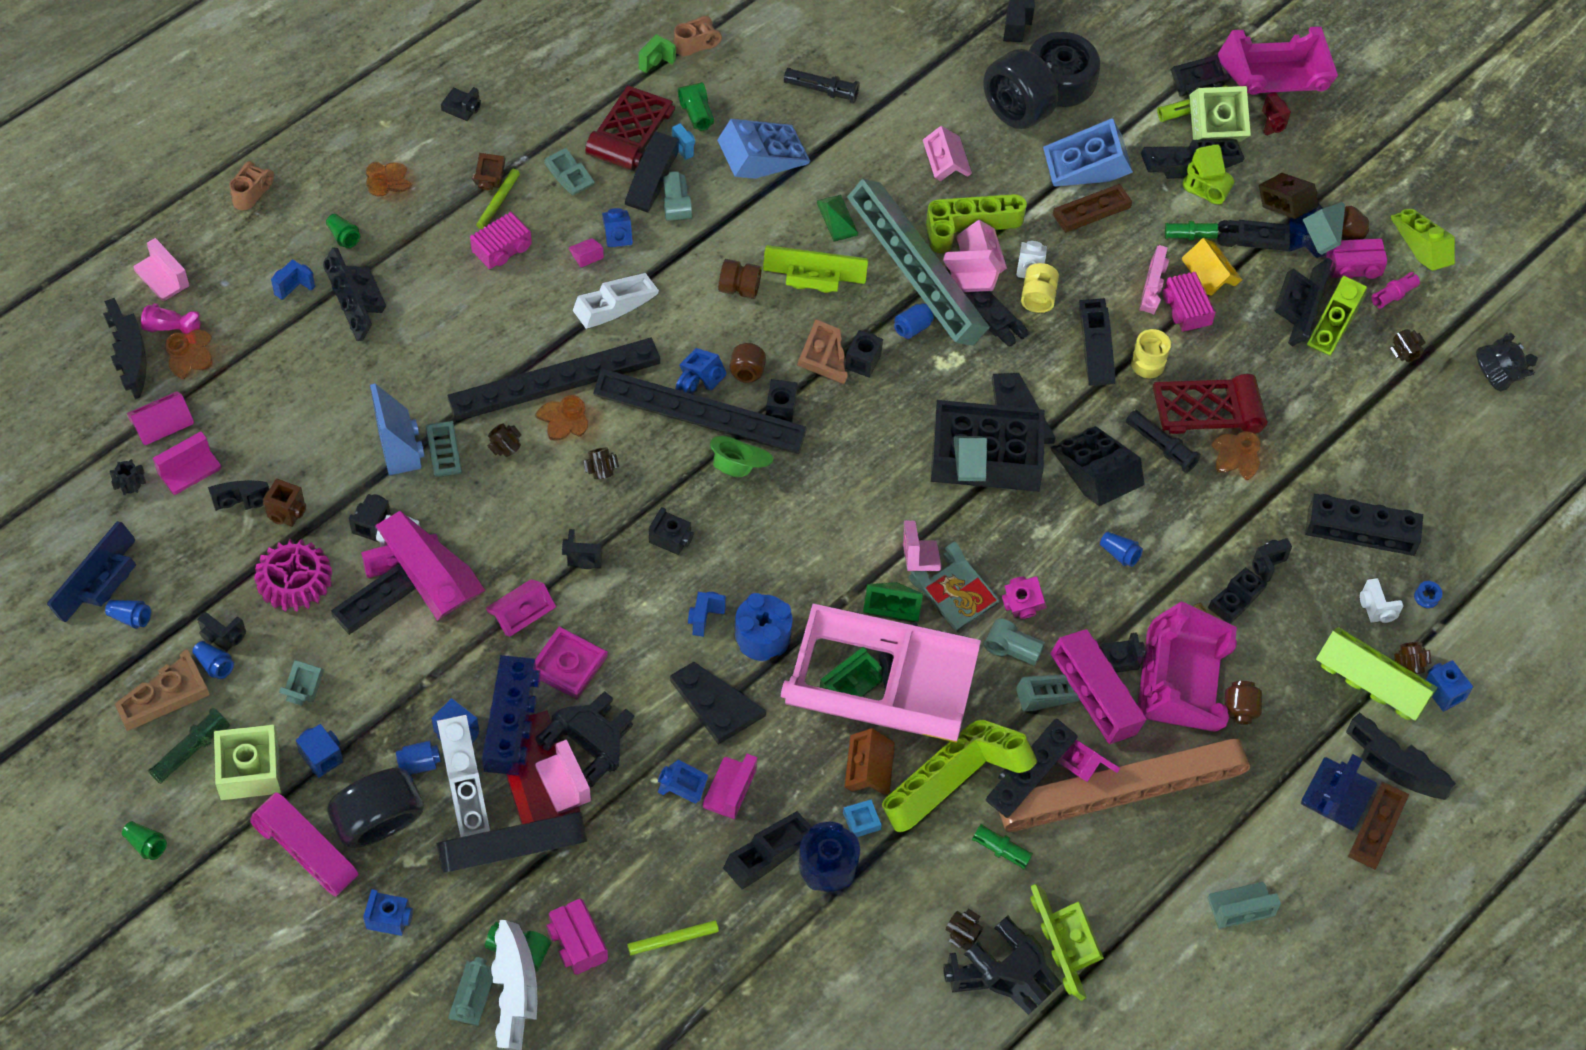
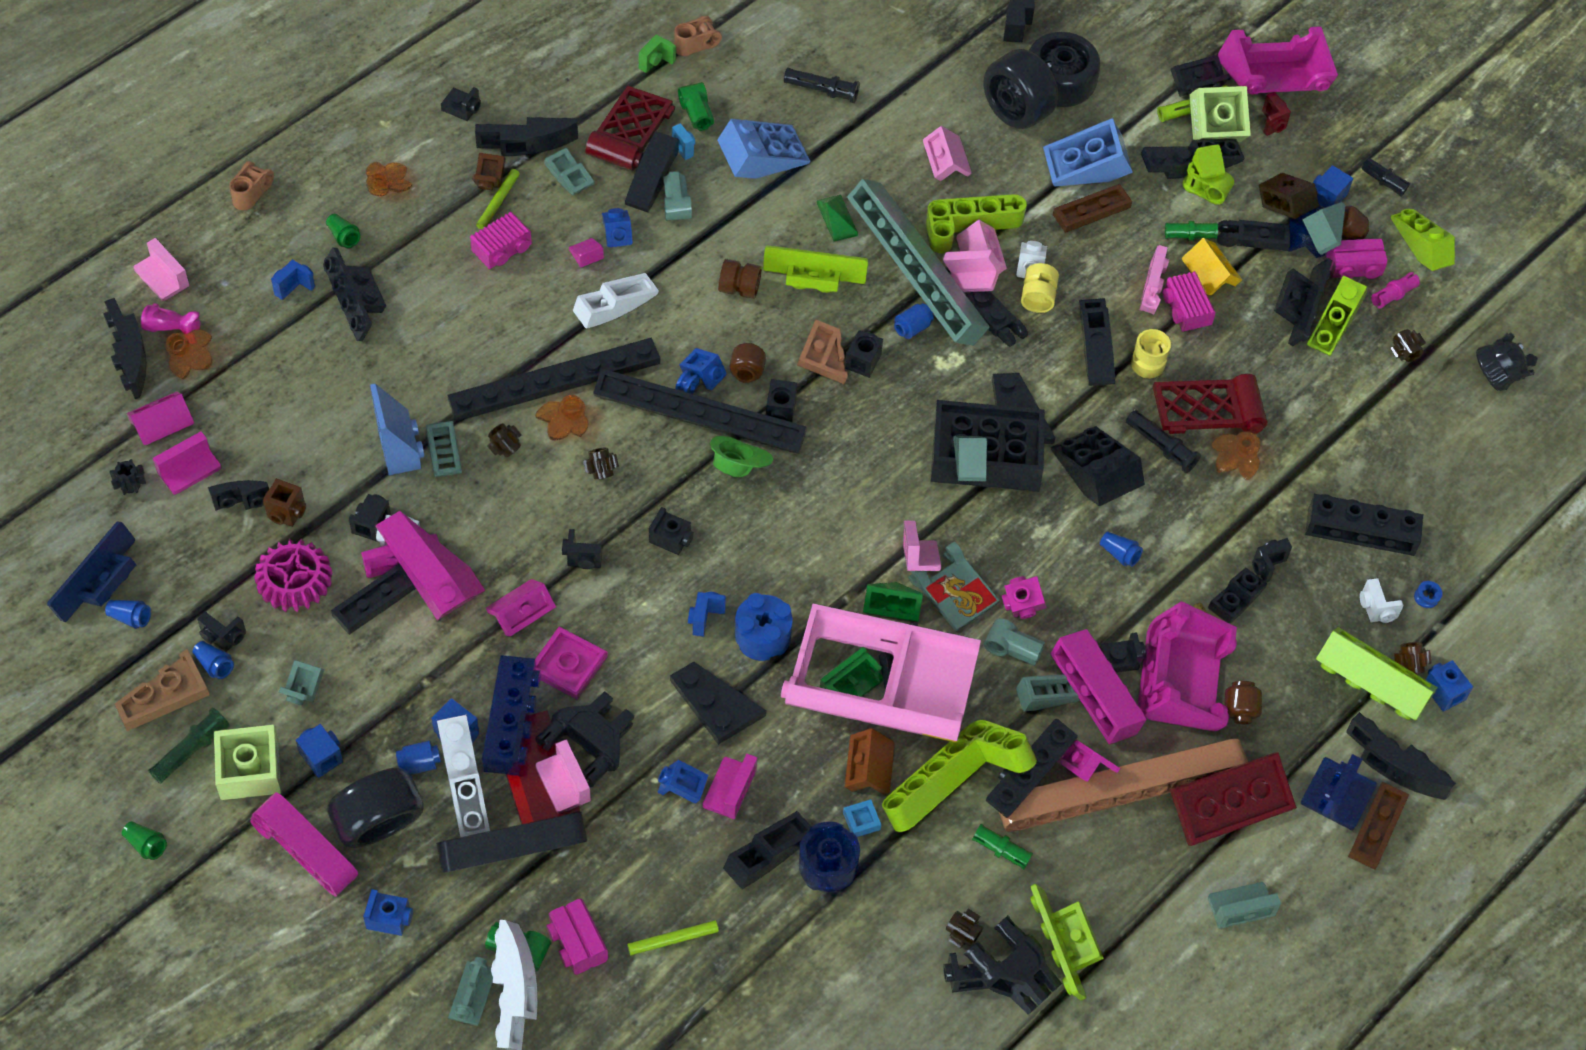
none -> black slope [475,117,578,156]
none -> dark red tile [1170,752,1297,846]
none -> blue brick [1313,165,1353,208]
none -> black axle [1361,158,1411,197]

